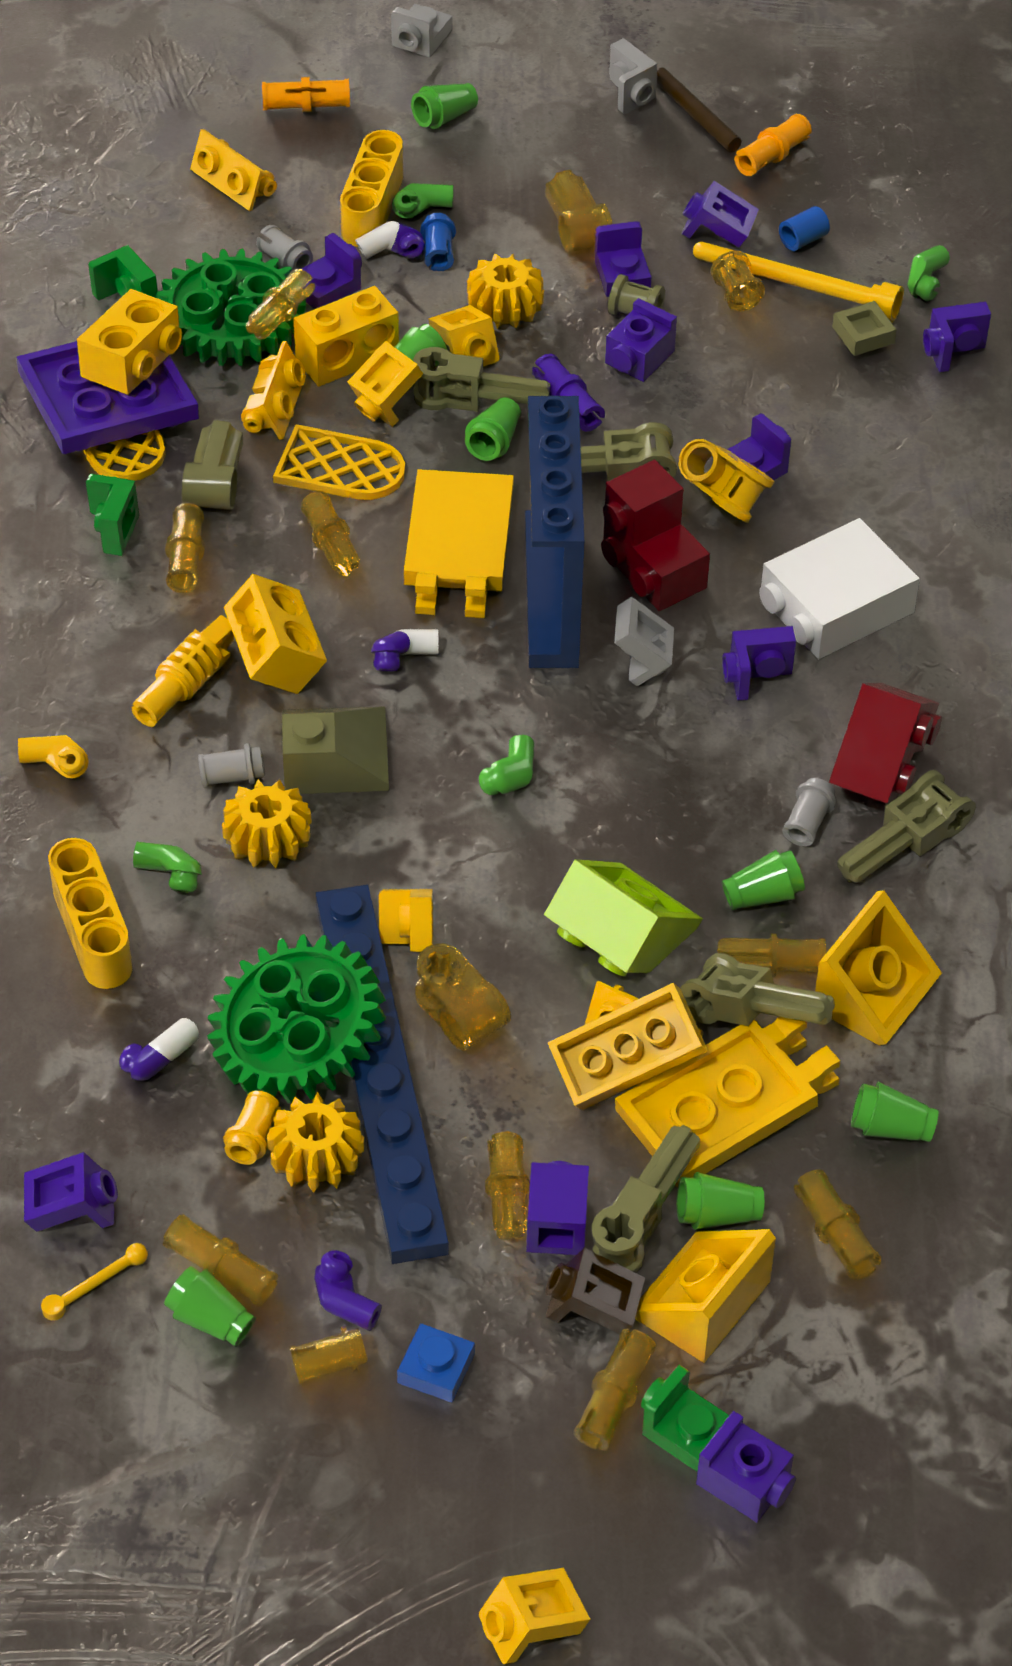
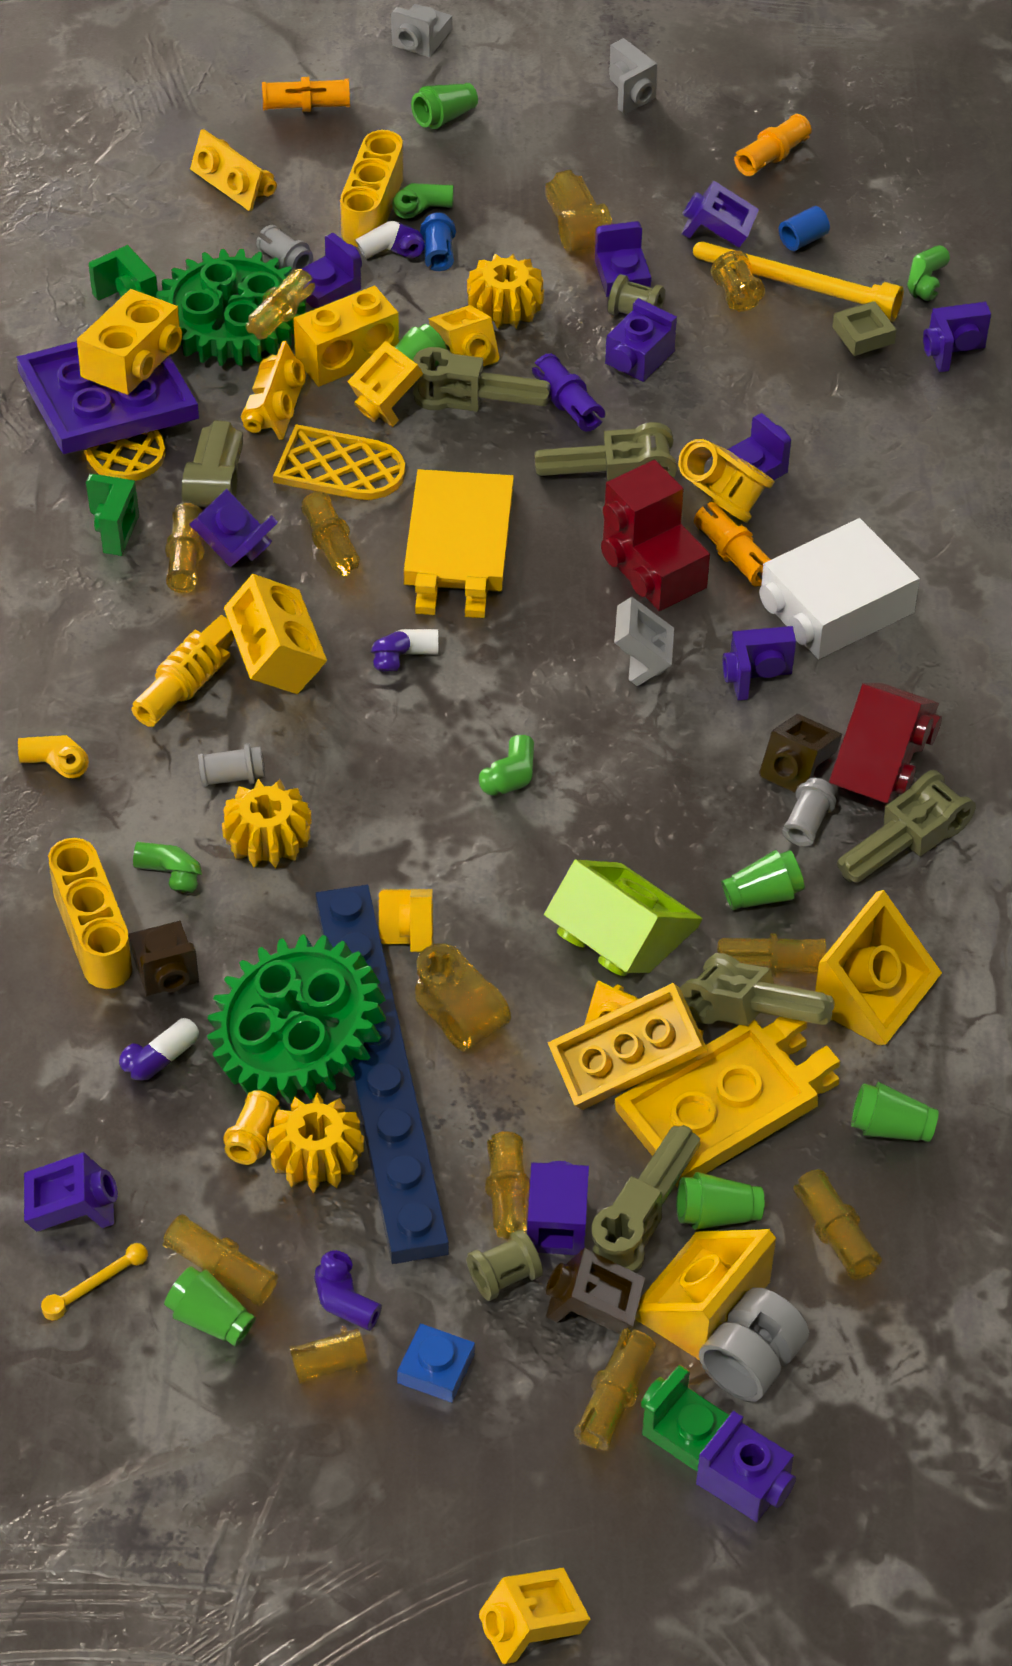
olive slope [282,706,389,794] -> none
bright green cone [465,397,521,461] -> none
dark blue panel [525,396,585,668] -> none
dark brown bar [657,67,742,153] -> none
none -> dark brown bracket [128,920,199,996]
none -> dark purple bracket [189,488,278,567]
none -> olive bush [466,1229,543,1301]
none -> light orange pin [694,502,772,587]
none -> light grey wheel [699,1288,809,1402]
none -> dark brown bracket [759,713,842,793]

